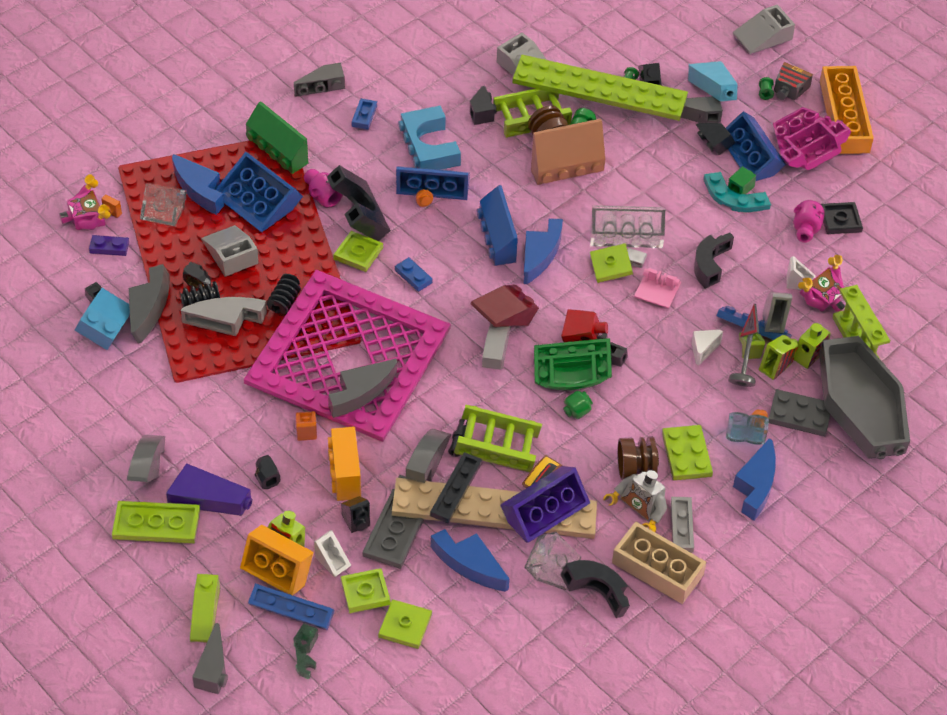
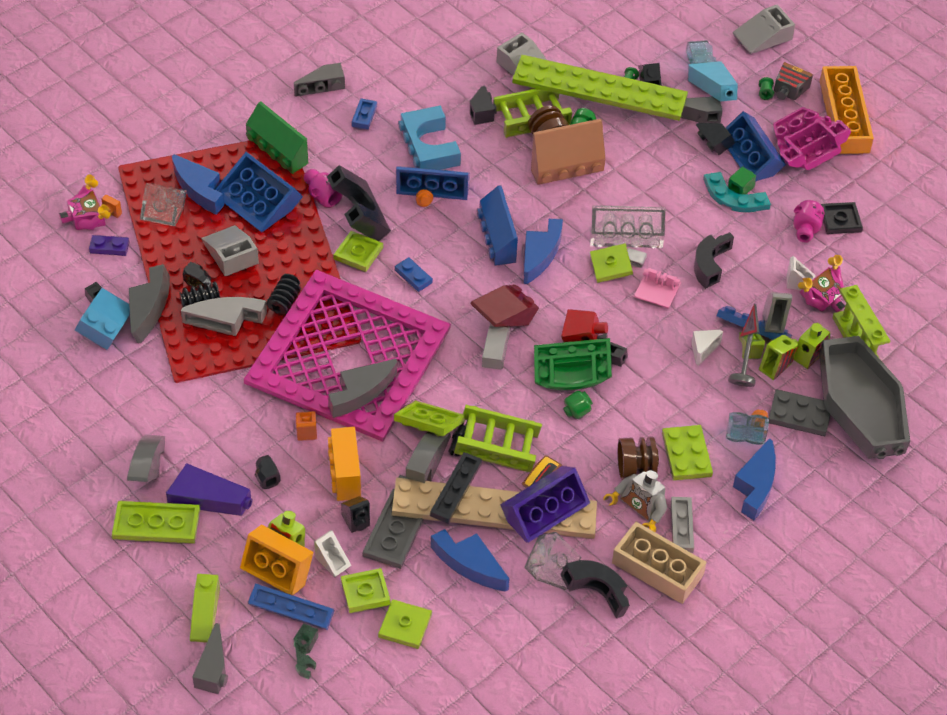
none -> lime plate [394,400,465,436]
none -> clear light blue brick [686,40,717,64]

